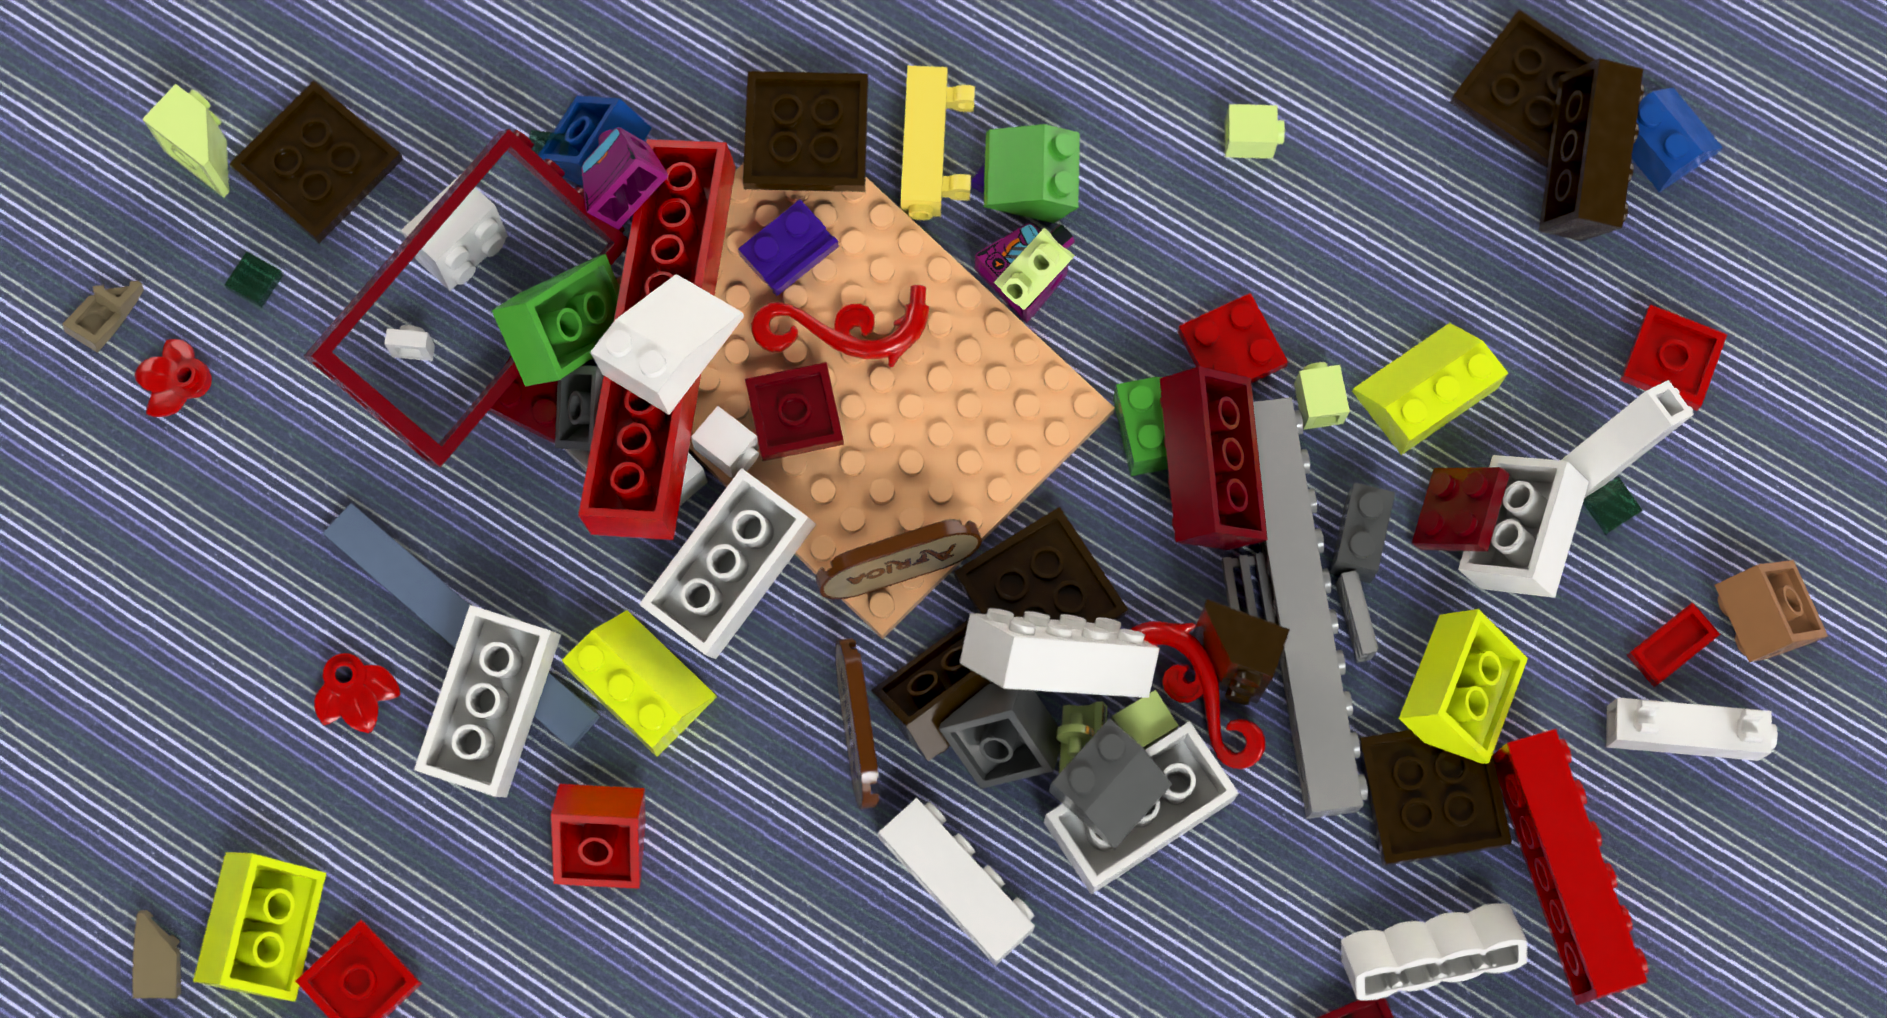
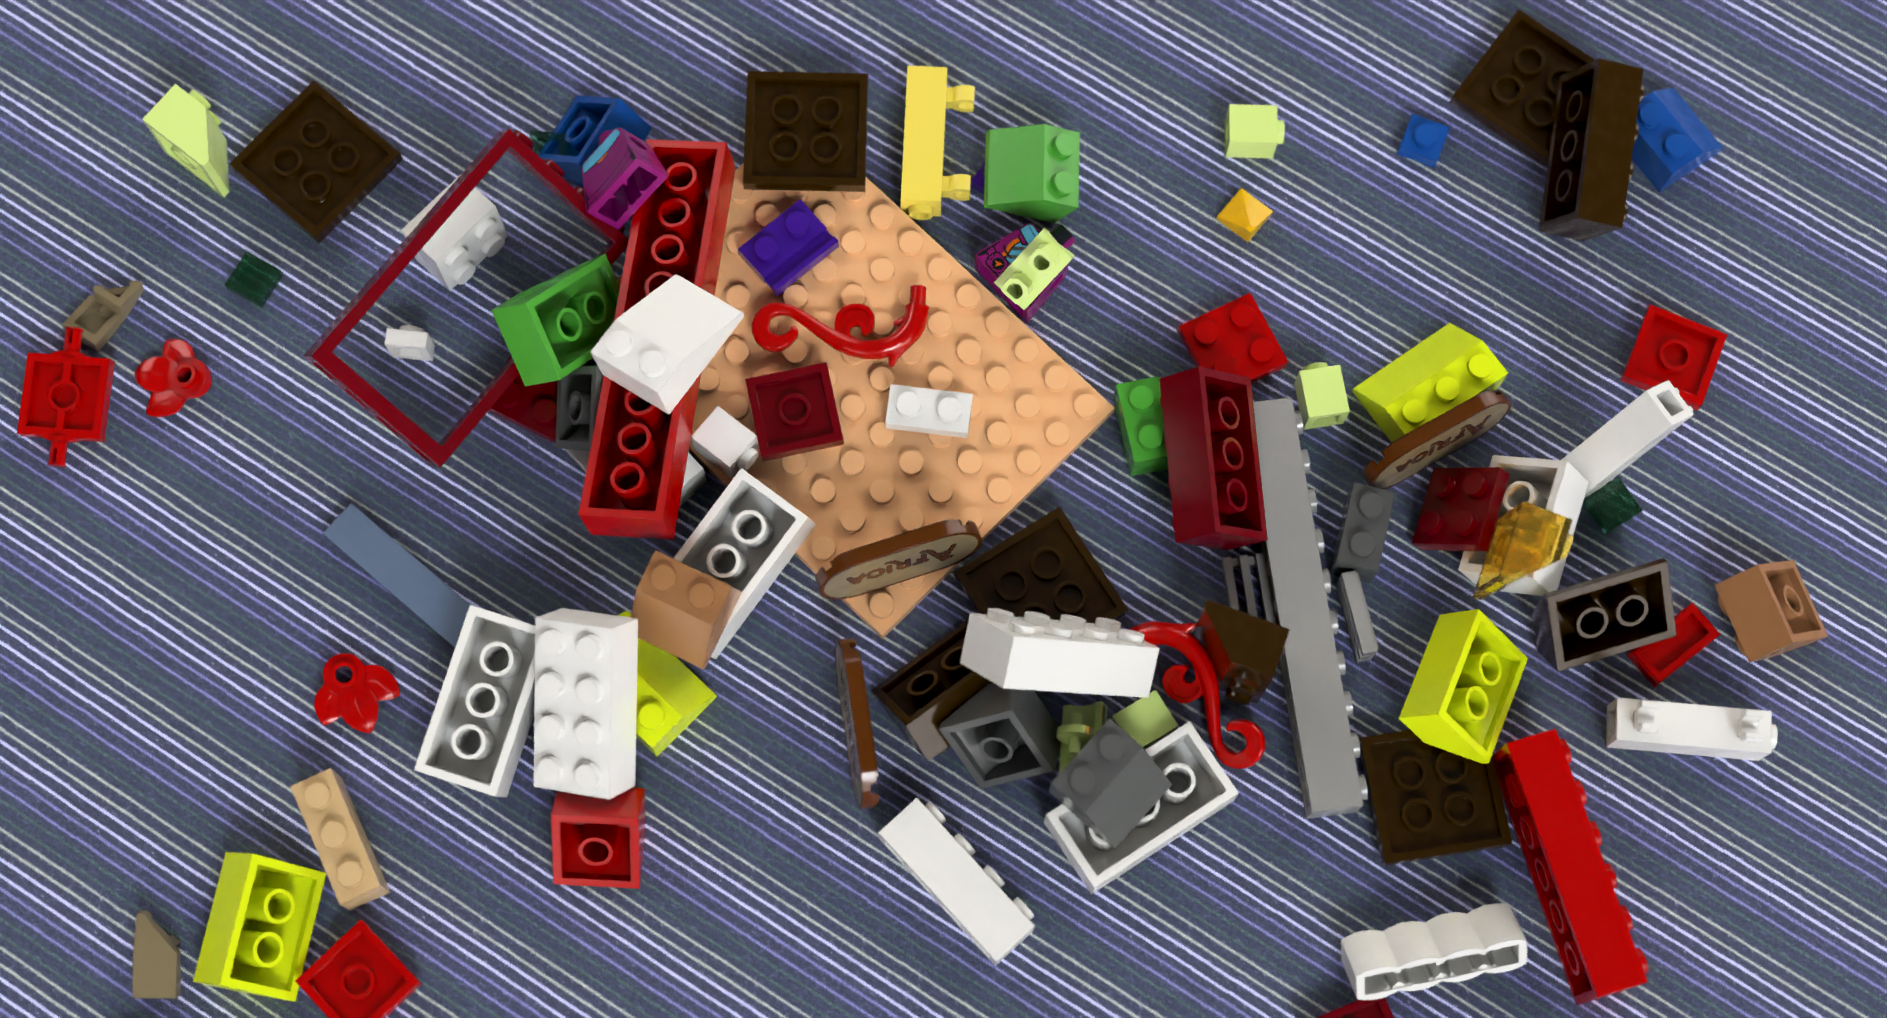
none -> red plate [17,327,115,468]
none -> tan brick [290,768,390,911]
none -> white brick [534,608,638,799]
none -> medium nougat slope [631,550,742,670]
none -> white plate [885,384,973,438]
none -> yellow slope [1216,188,1273,242]
none -> tile [1363,390,1512,490]
none -> blue plate [1397,114,1450,168]
none -> clear yellow slope [1473,501,1573,600]
none -> dark brown slope [1532,558,1676,672]

